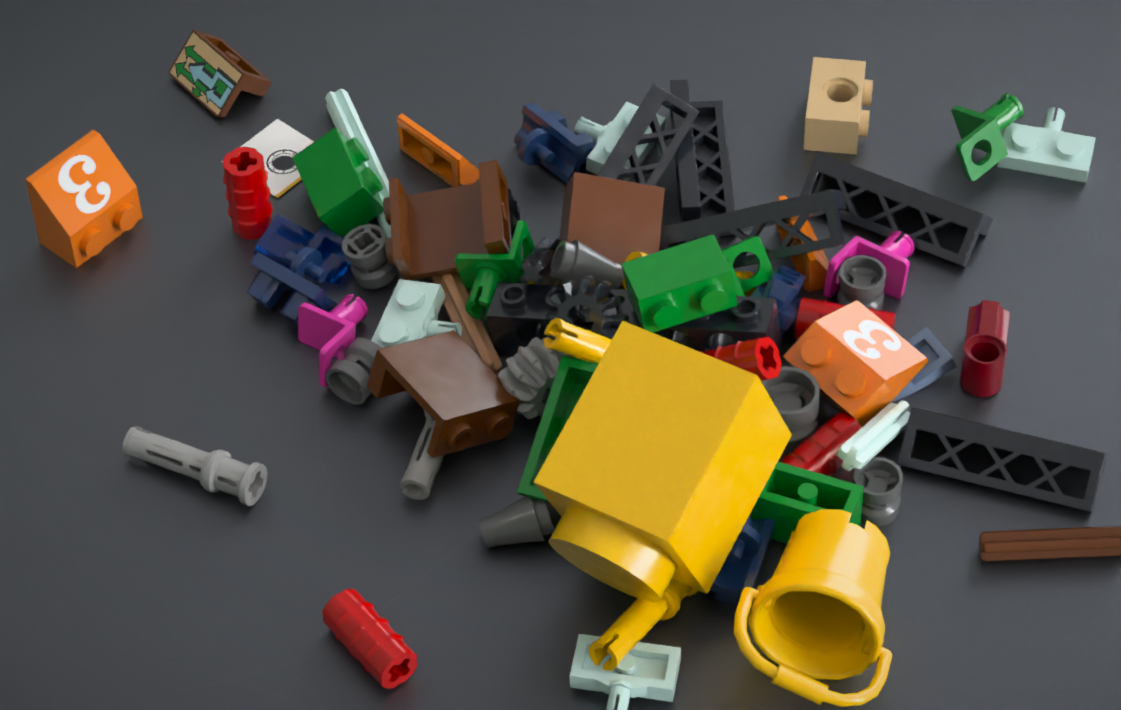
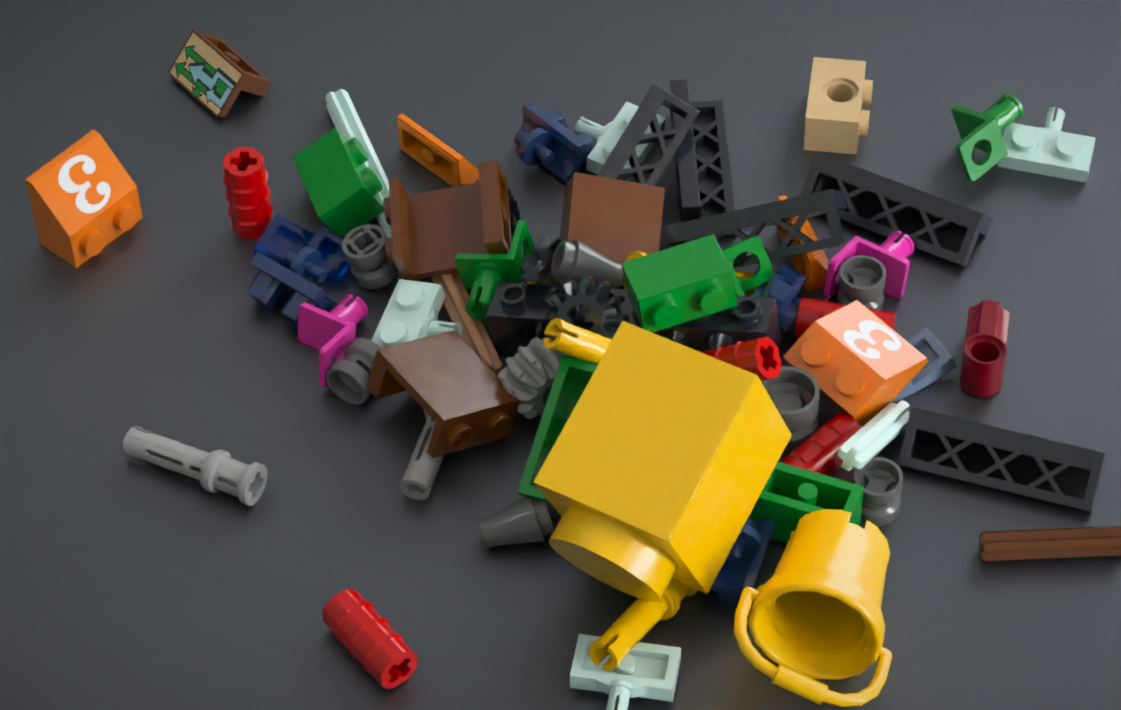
white sticker [221,119,314,198] -> none

